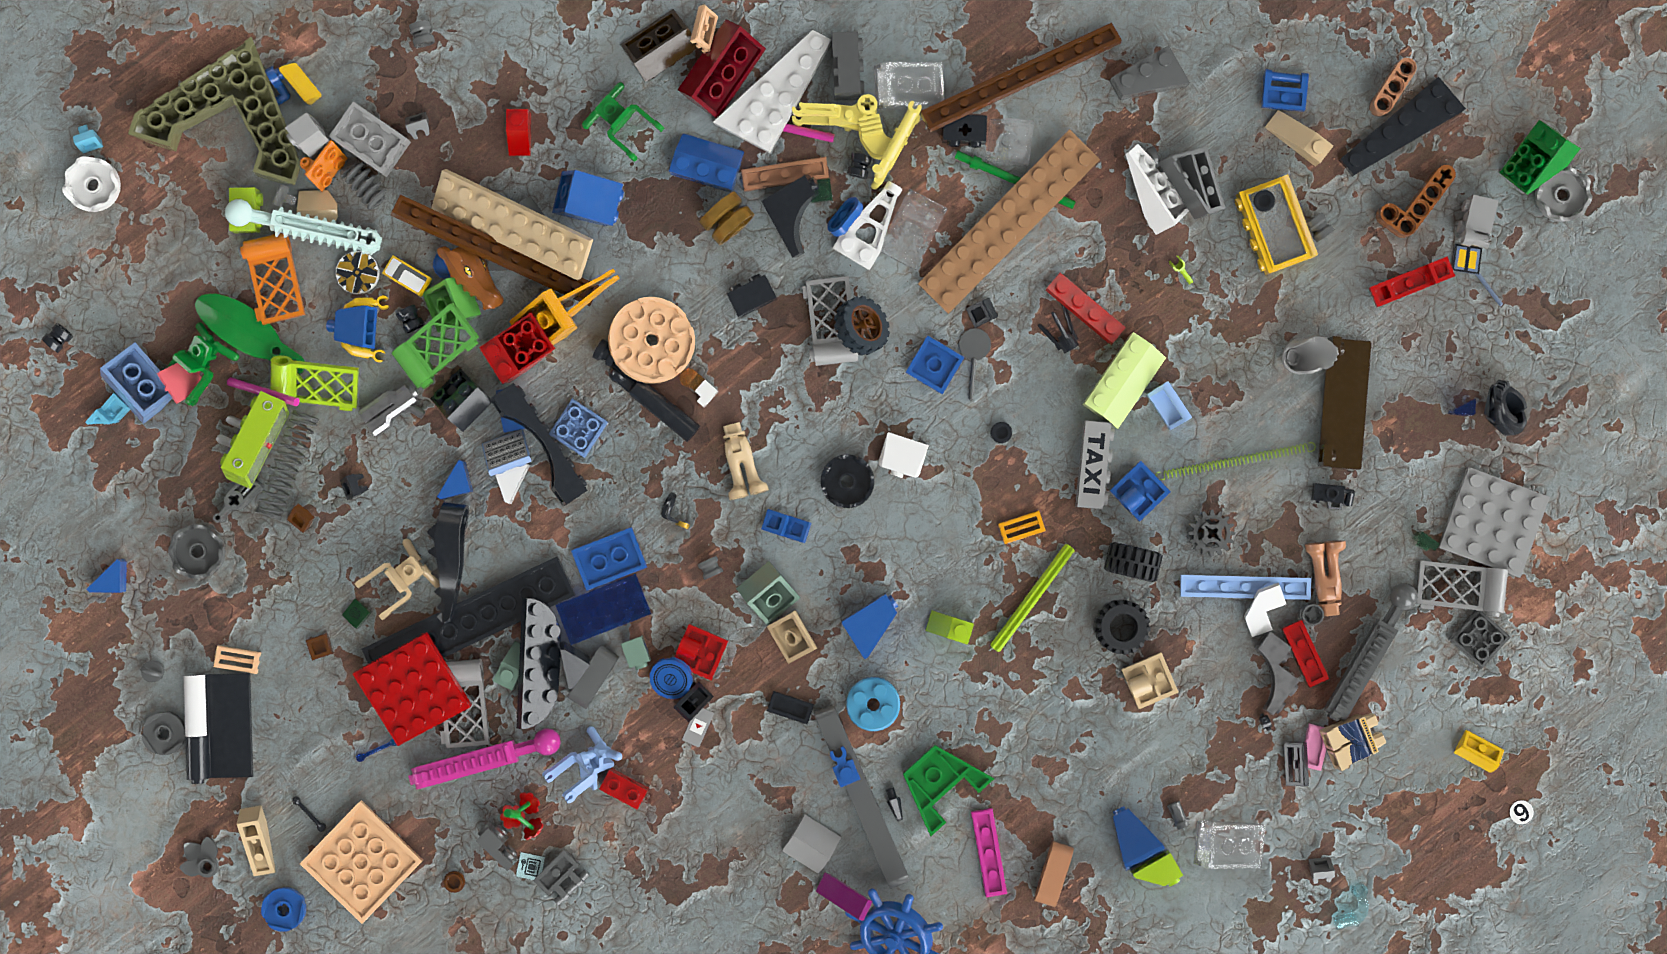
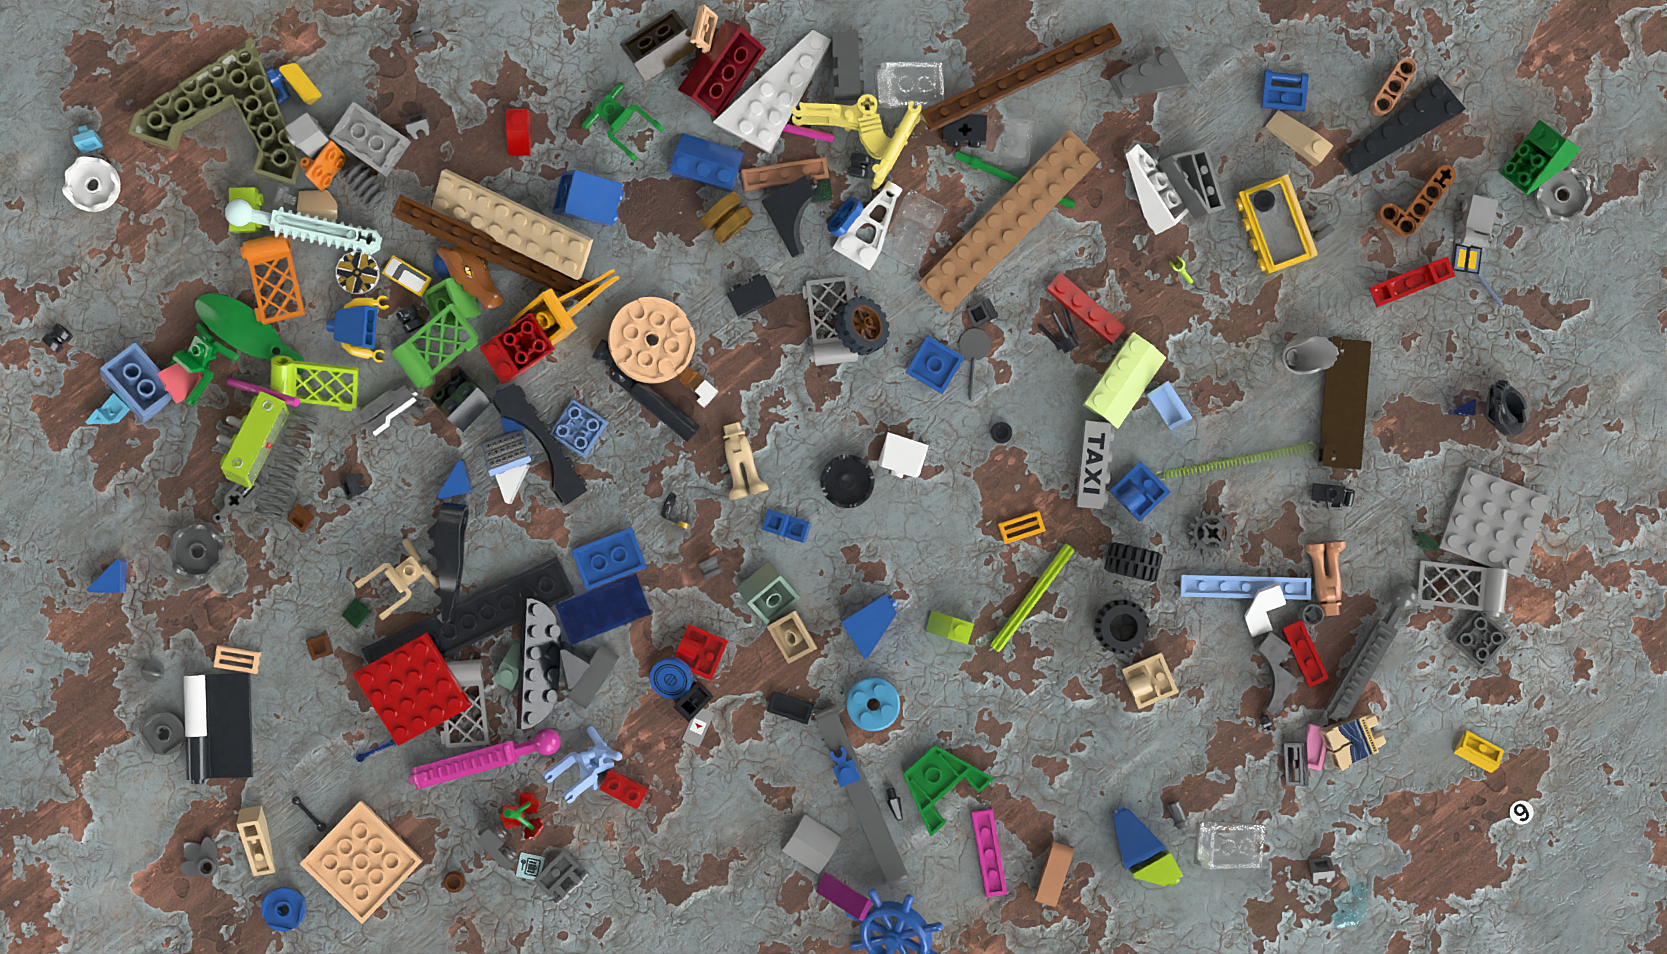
sand green brick [621,635,652,670] -> none

